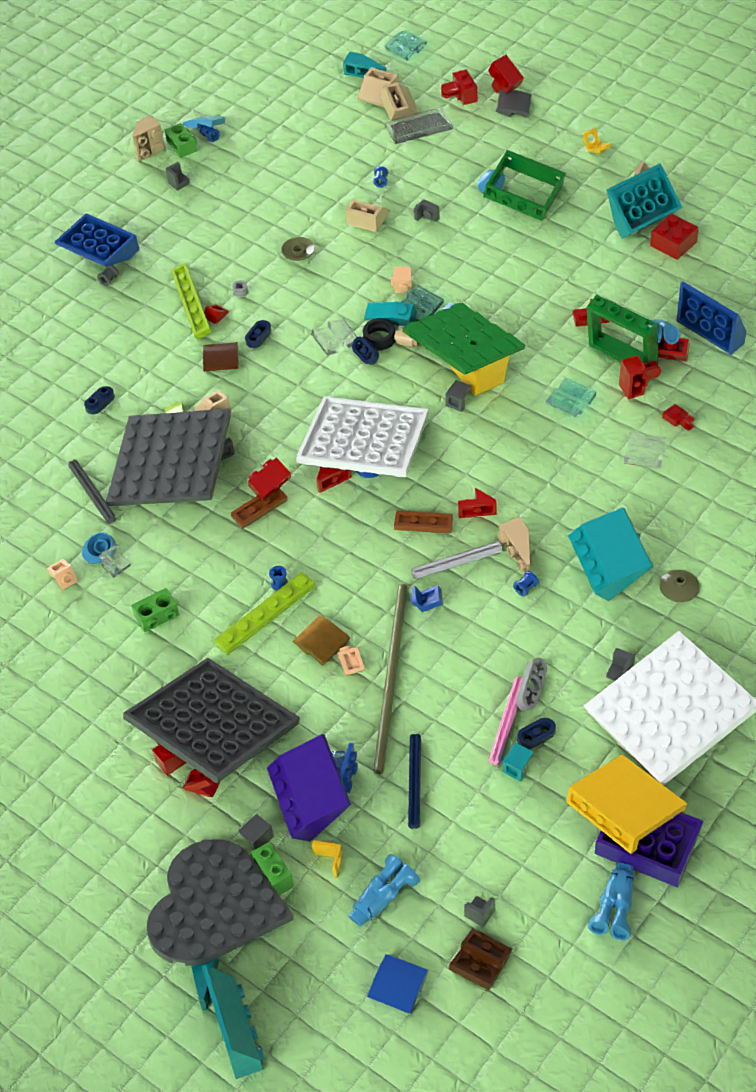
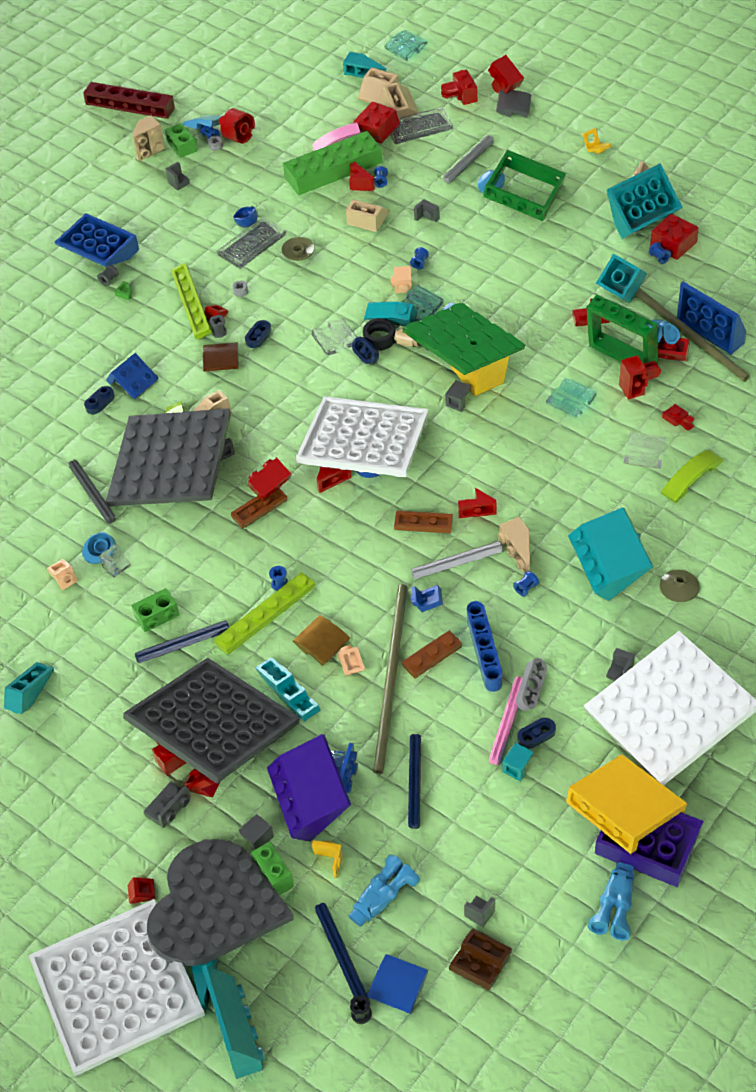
none -> teal slope [4,662,54,714]
none -> white plate [29,899,205,1076]
none -> dark red brick [83,82,175,119]
none -> blue bracket [106,353,158,399]
none -> bright green tile [114,281,132,300]
none -> red slope [128,877,155,904]
none -> dark blue axle [135,620,229,663]
none -> dark grey bracket [143,781,191,828]
none -> light grey bush [208,136,223,151]
none -> dark grey bush [210,315,227,338]
none -> clear tile [217,217,286,269]
none -> red brick [219,108,255,144]
none -> blue hair [233,206,258,228]
none -> teal slope [255,657,321,722]
none -> bright green brick [283,131,382,196]
none -> bright pink slope [313,123,360,151]
none -> dark blue axle [315,903,367,997]
none -> red slope [349,162,375,191]
none -> black bush [350,995,372,1024]
none -> red brick [354,101,400,144]
none -> dark orange plate [402,630,462,679]
none -> blue bush [410,247,429,269]
none -> light grey axle [443,135,494,183]
none -> blue beam [467,601,502,692]
none -> teal brick [596,253,648,304]
none -> olive piece [635,288,750,382]
none -> blue bush [649,242,671,264]
none -> lime slope [661,450,724,503]

